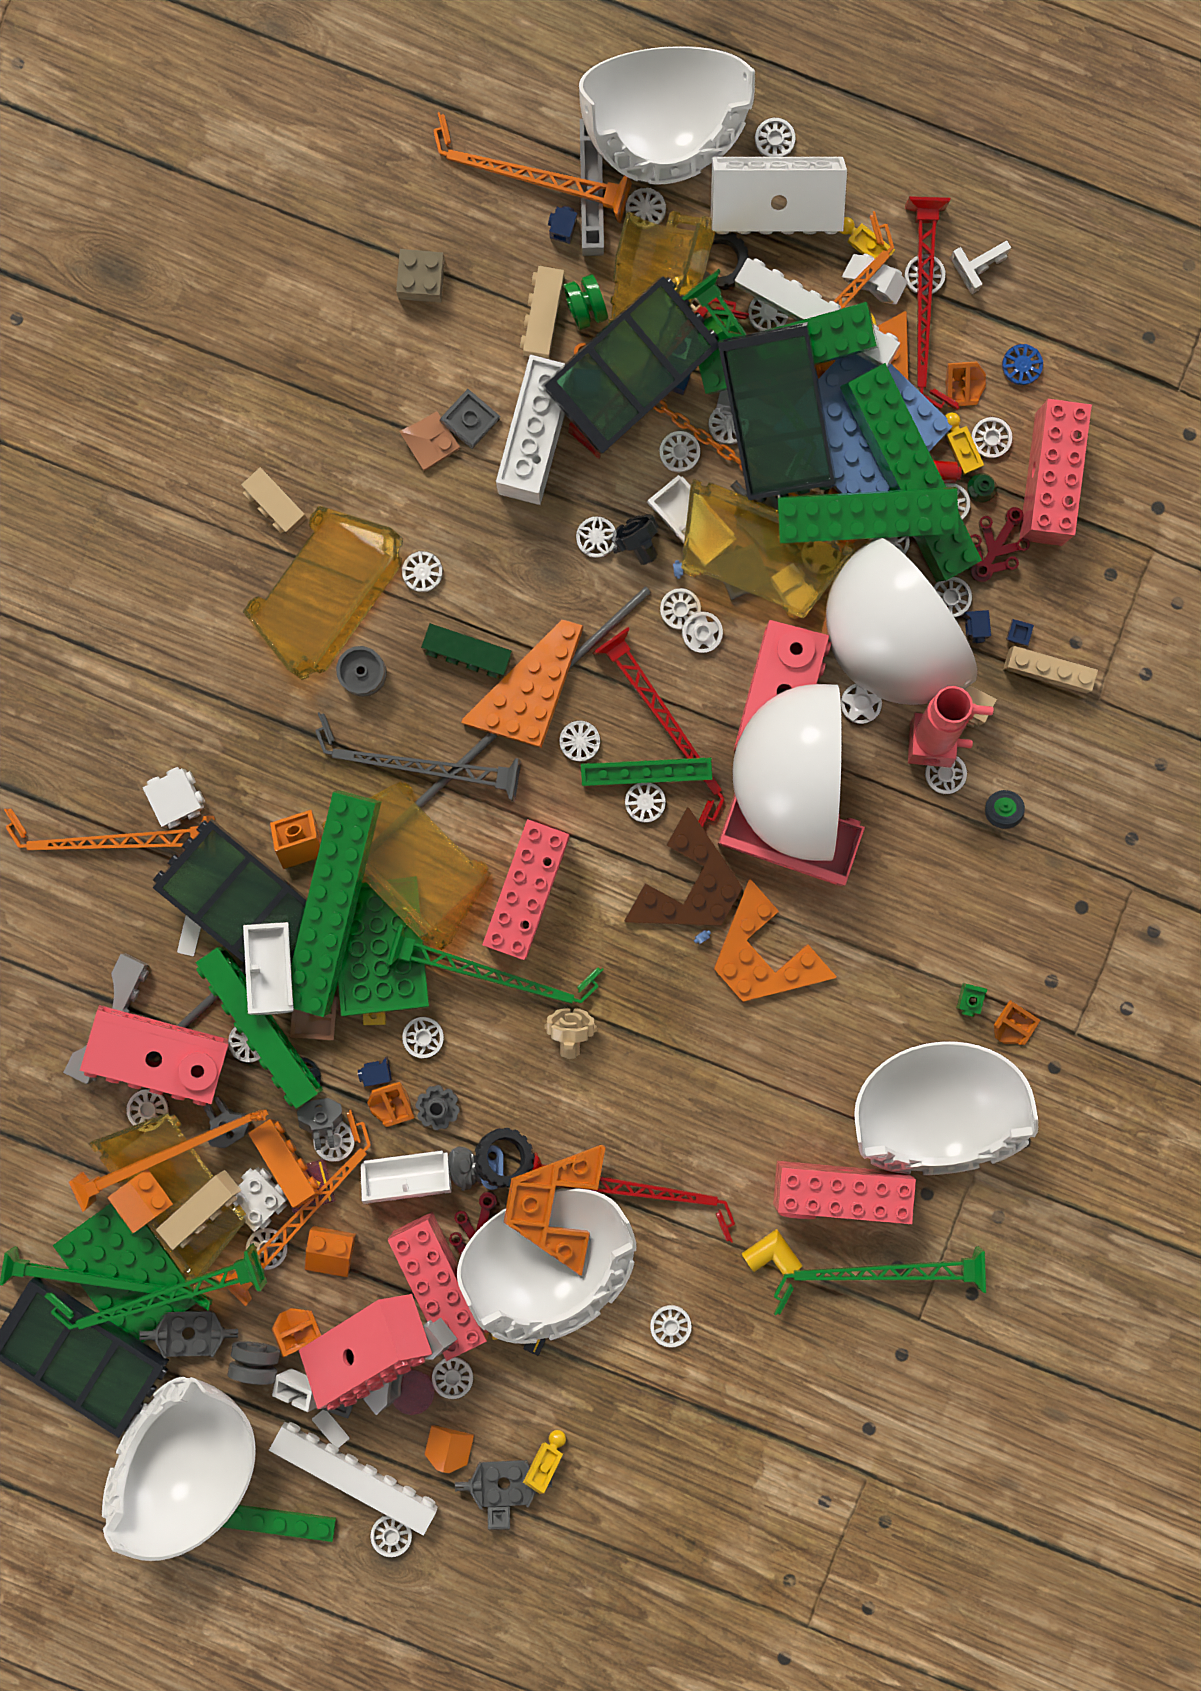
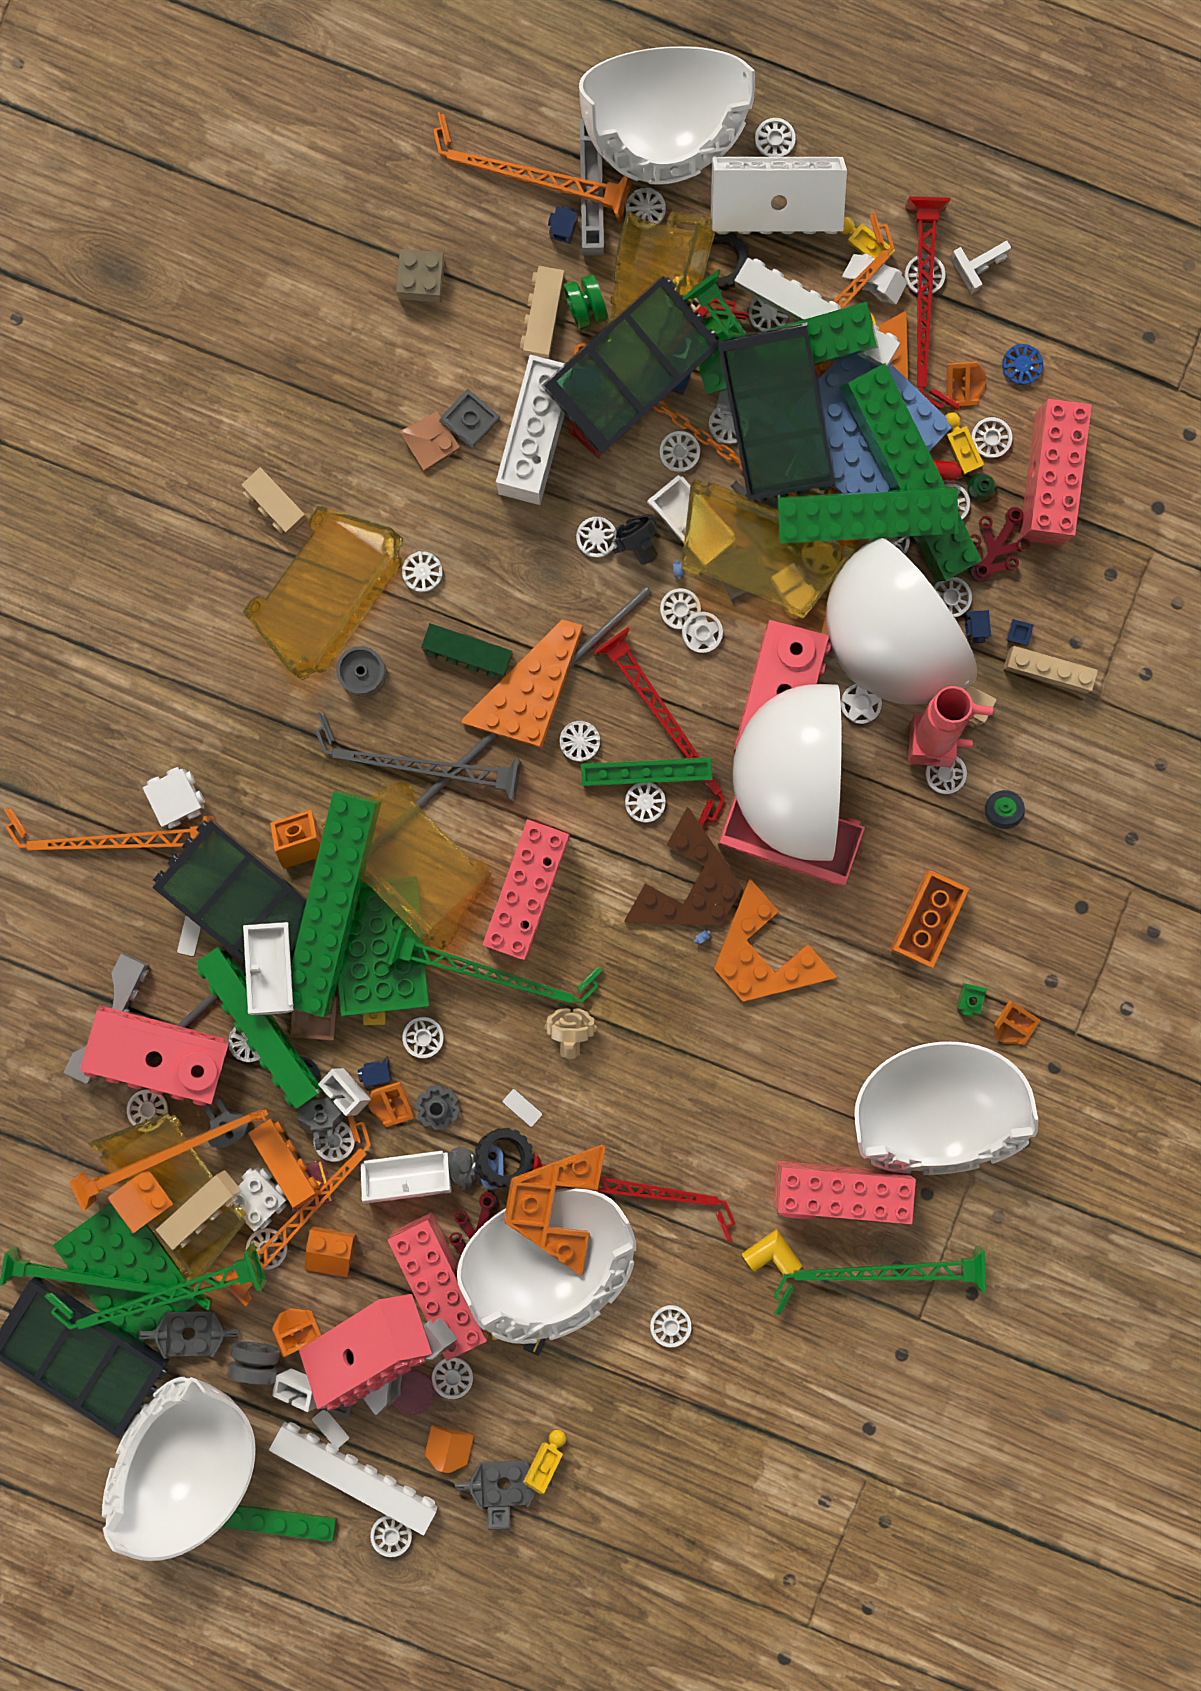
none -> white piece [318,1068,371,1116]
none -> white sticker [503,1089,542,1127]
none -> orange brick [890,870,970,968]

